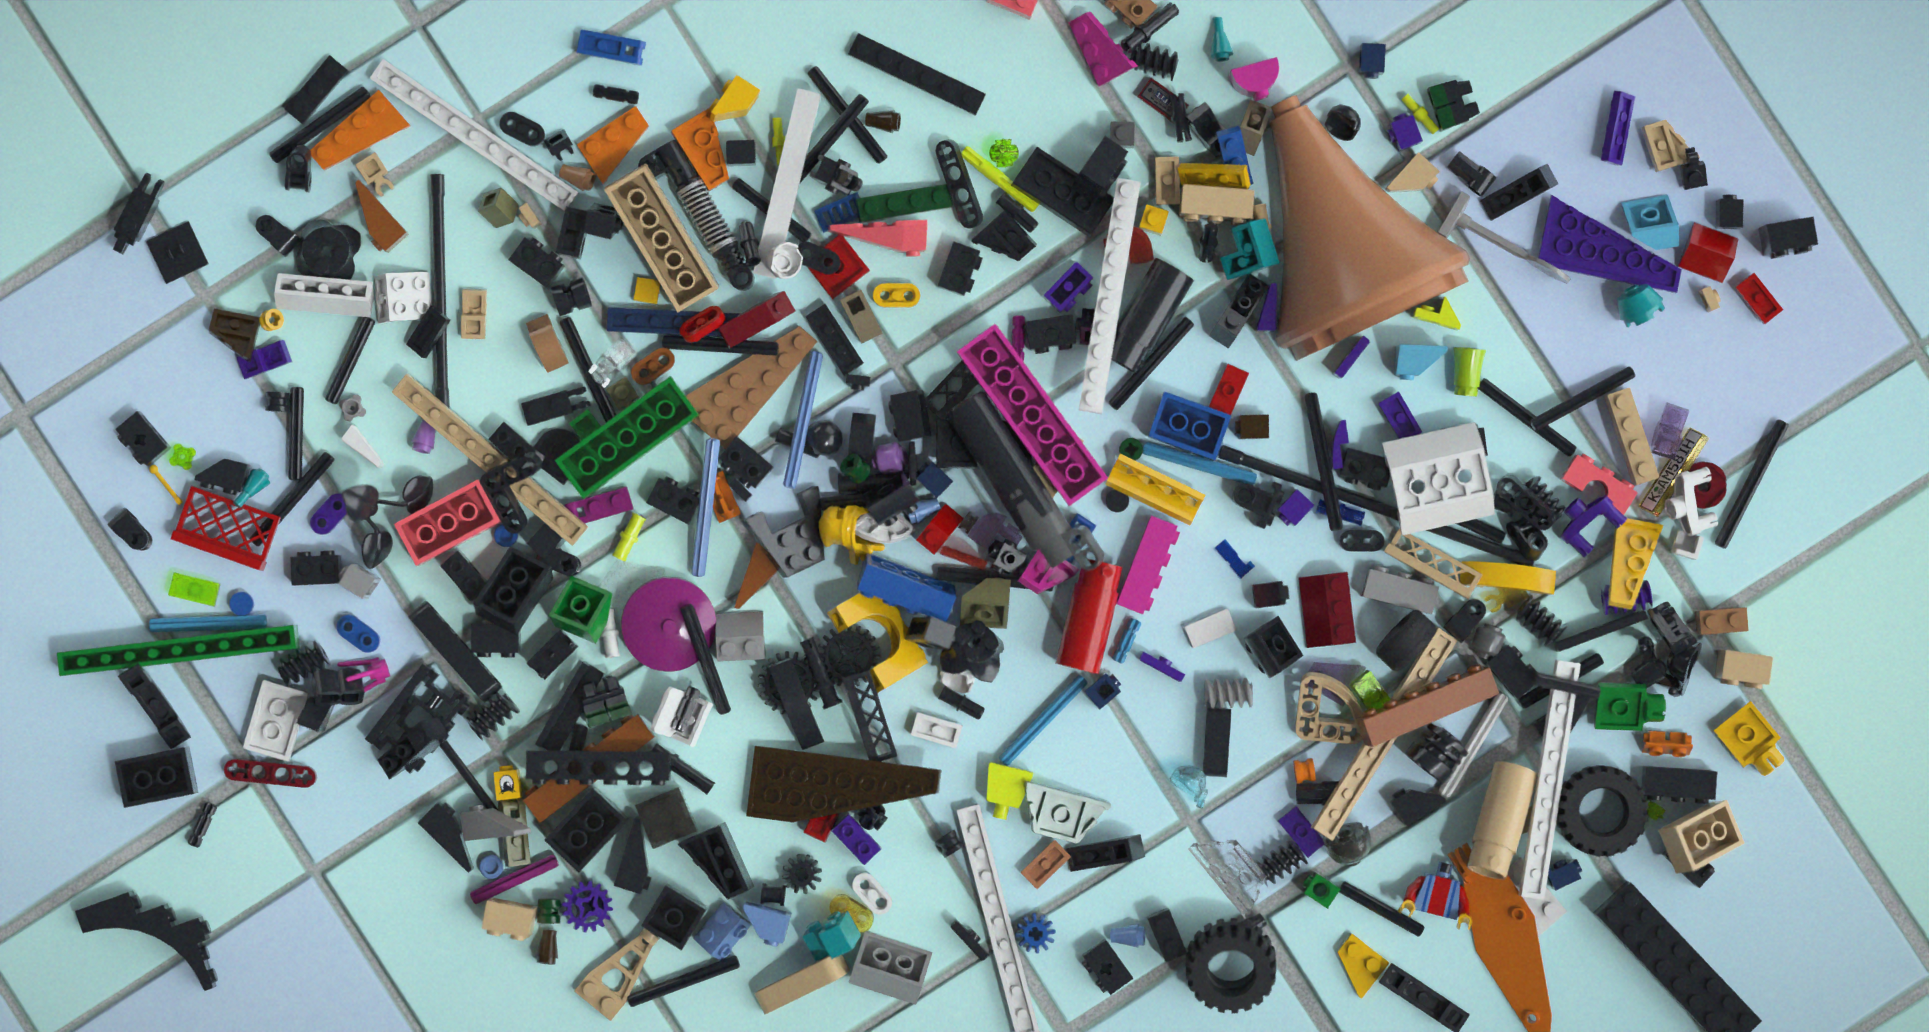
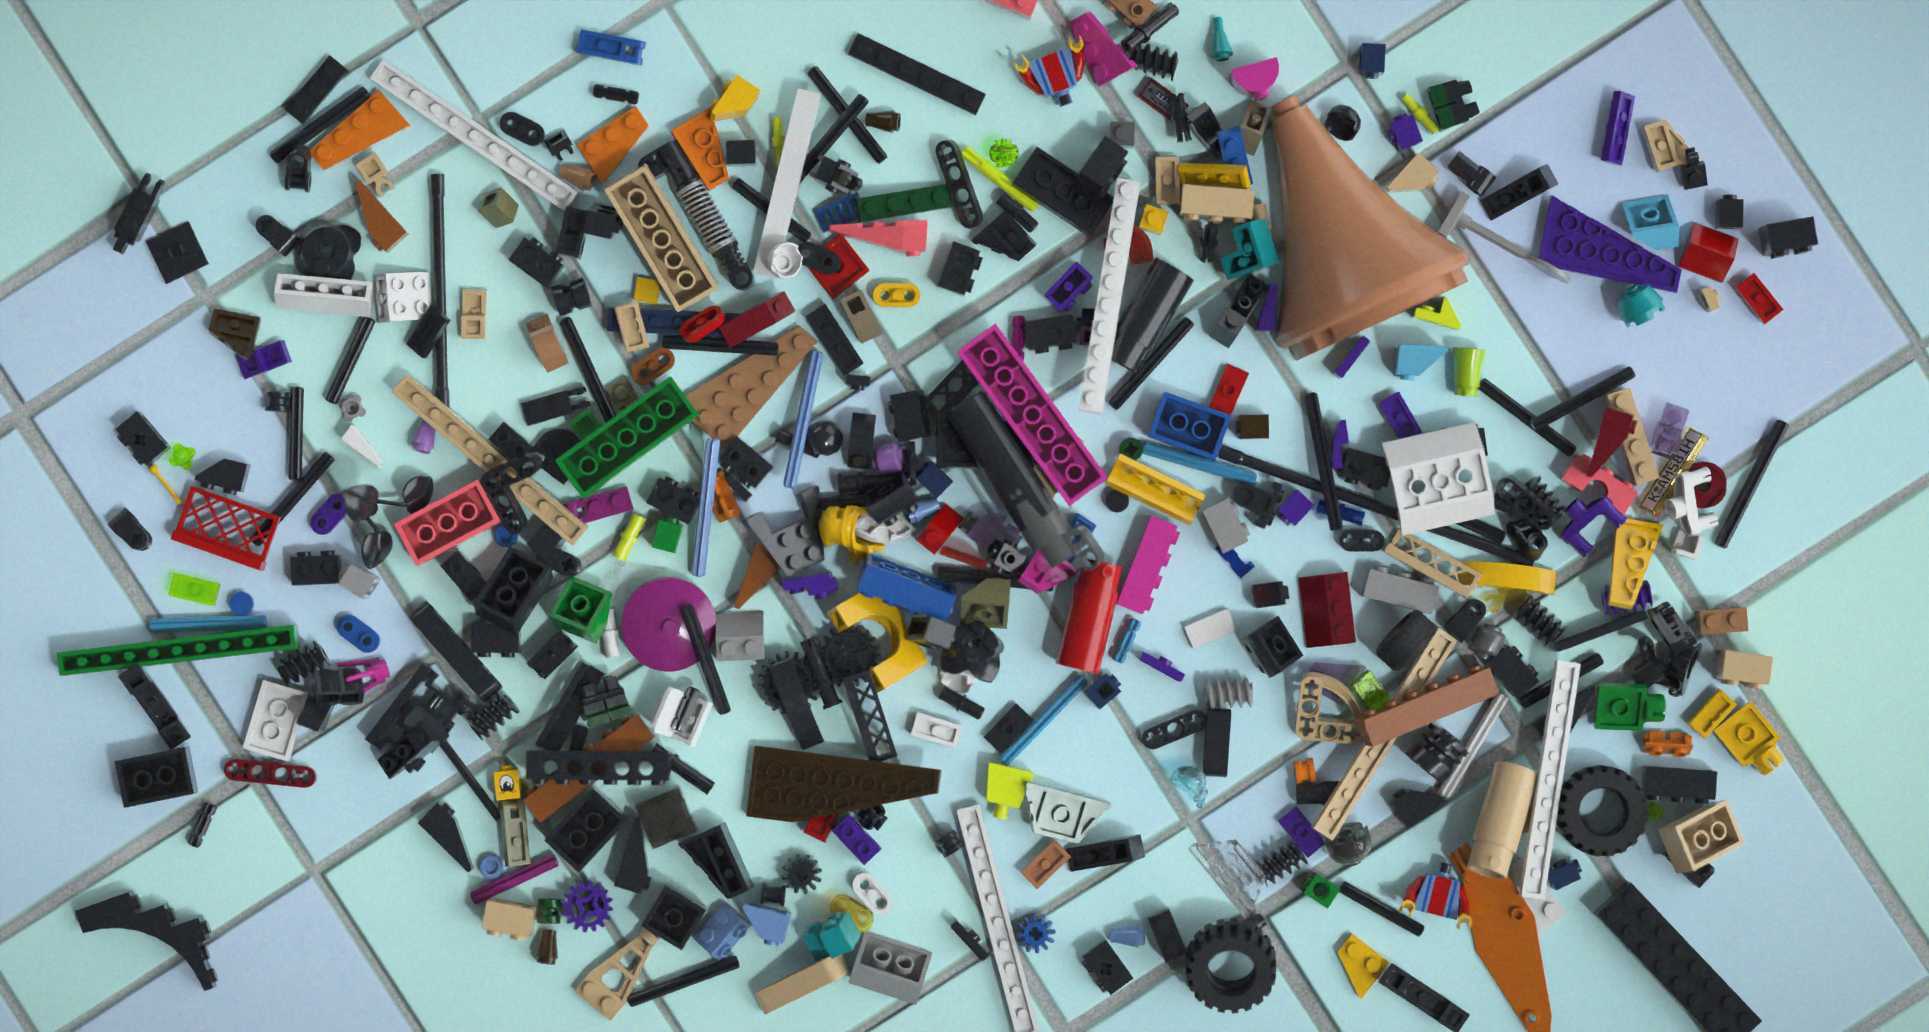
teal cone [233,468,270,508] -> none
yellow bush [259,309,284,331] -> none
light grey slope [460,805,531,841] -> none
tan plate [518,203,542,229] -> none
clear brick [589,337,638,388] -> none
black axle [739,221,761,266] -> none
dark green wheel [840,453,870,484] -> none
black axle [1532,672,1601,699] -> none
none -> tan plate [614,301,650,353]
none -> green brick [652,517,683,554]
none -> dark purple plate [782,573,838,599]
none -> black plate [984,703,1033,754]
none -> torso [1012,35,1085,107]
none -> black beam [1142,710,1207,749]
none -> light grey brick [1201,498,1250,554]
none -> dark red slope [1587,407,1637,478]
none -> yellow plate [1687,688,1737,739]

